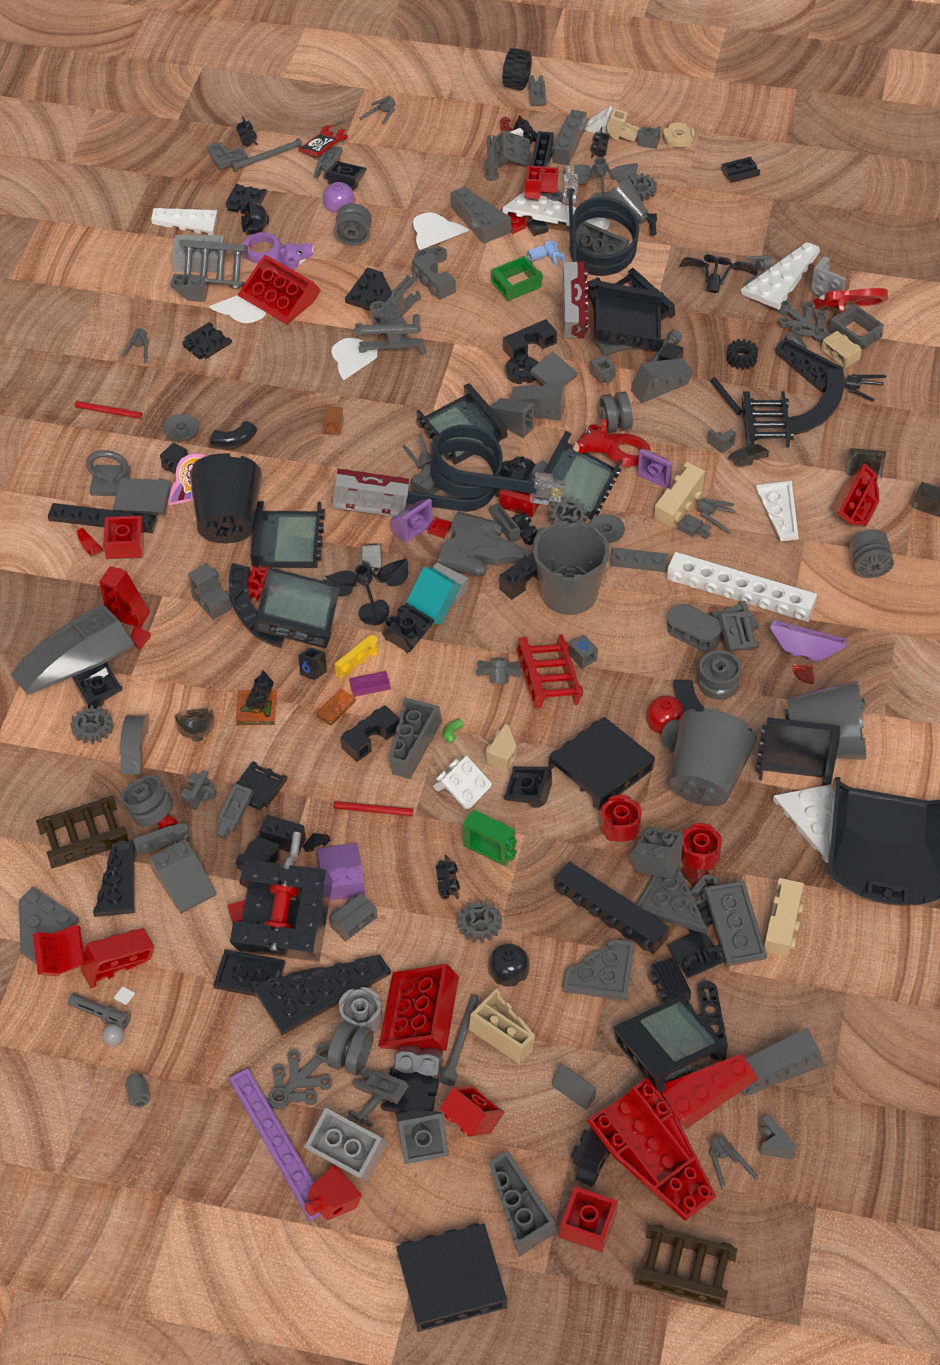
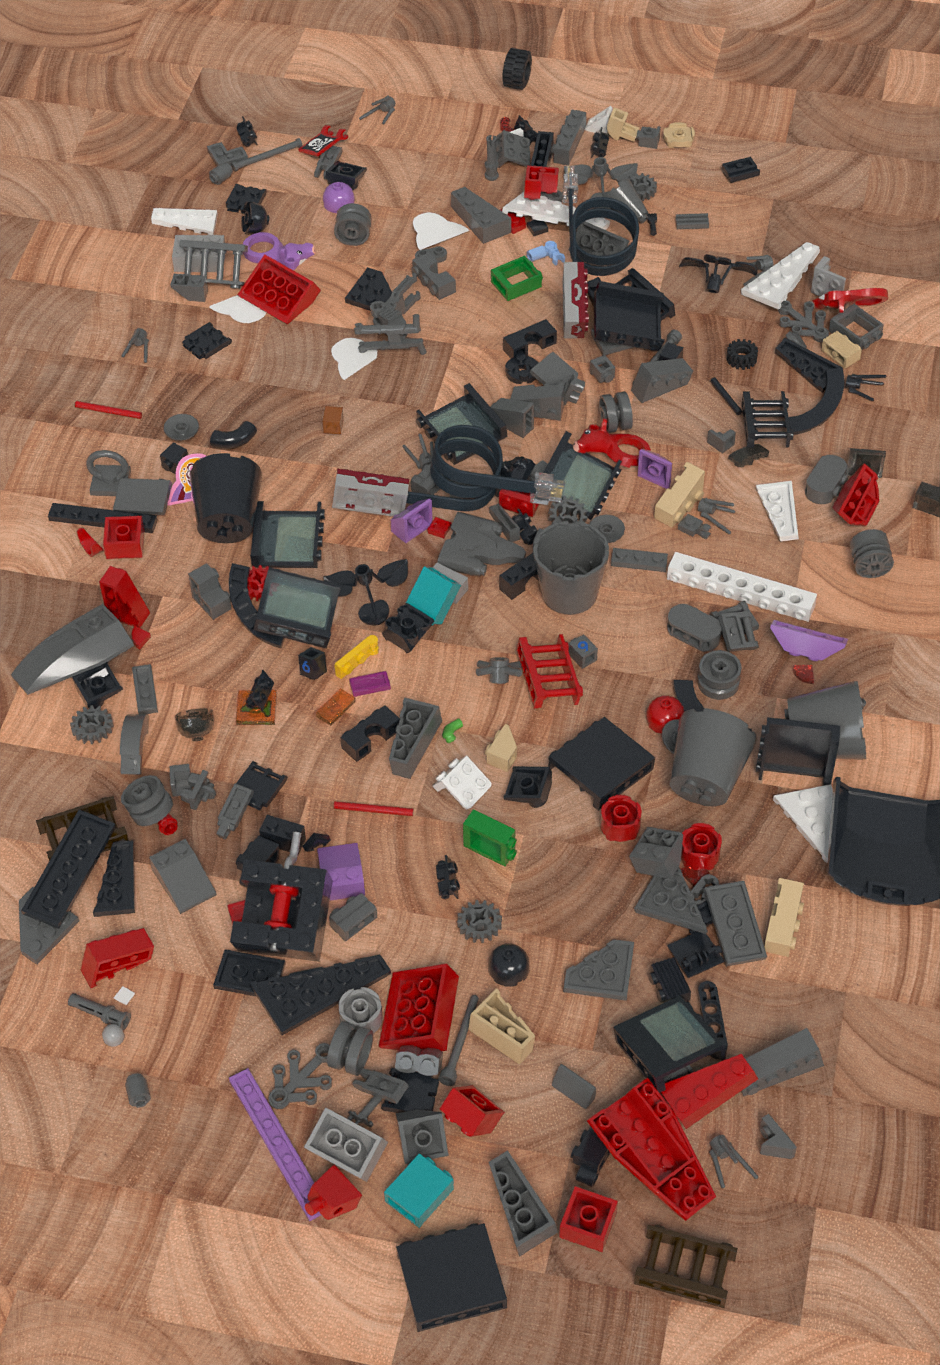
red bracket [32,925,85,976] -> none
dark grey hinge [133,823,190,856] -> none
slope [362,543,382,571] -> none
dark grey hinge [529,75,546,106] -> none
black brick [554,861,669,954] -> none
none -> black plate [21,810,116,929]
none -> dark grey tile [132,664,158,714]
none -> dark grey panel [169,764,192,797]
none -> dark grey brick [209,163,233,185]
none -> teal brick [384,1154,454,1228]
none -> dark grey hips [555,372,585,405]
none -> dark grey tile [675,213,709,229]
none -> dark grey brick [805,455,849,504]

